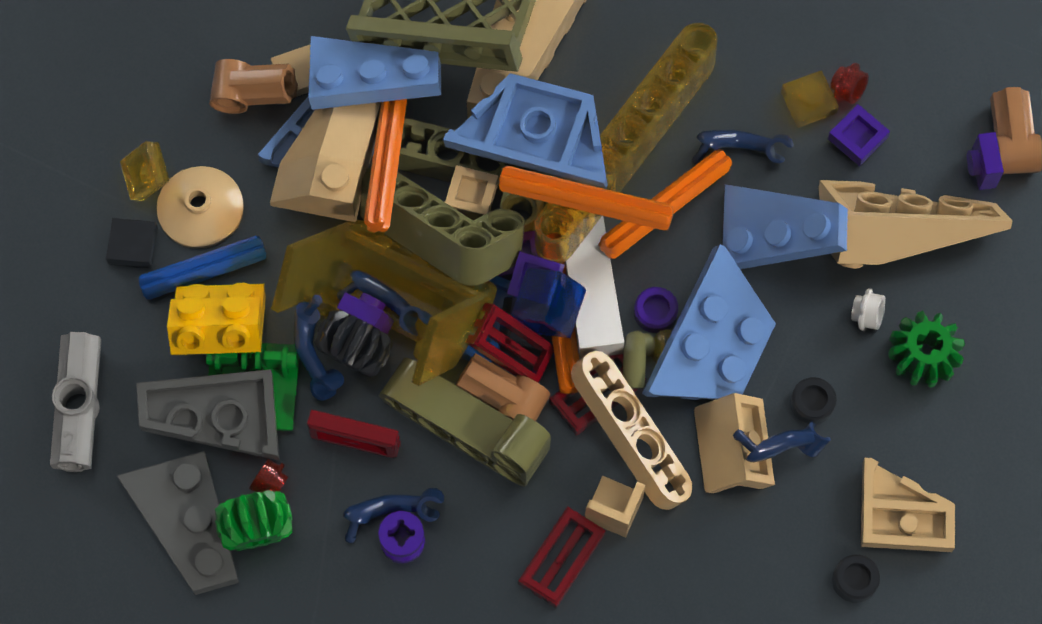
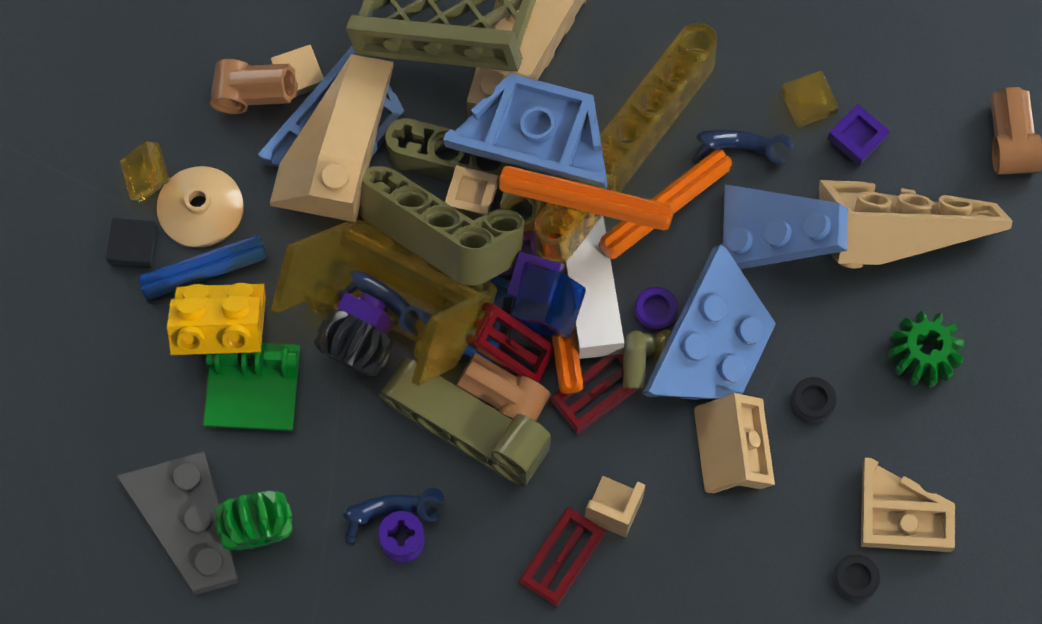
light grey piece [50,332,101,472] -> none
dark grey wing [136,369,279,460] -> none
clear red plate [248,458,288,493] -> none
dark blue piece [294,295,344,400] -> none
dark red tile [307,409,401,458] -> none
medium blue wing [308,36,441,110] -> none
orange axle [364,99,407,233] -> none
tan beam [571,351,692,510] -> none
dark blue piece [733,422,831,463] -> none
clear red plate [831,63,869,104] -> none
white plate [851,288,885,331] -> none
dark purple plate [967,132,1004,190] -> none

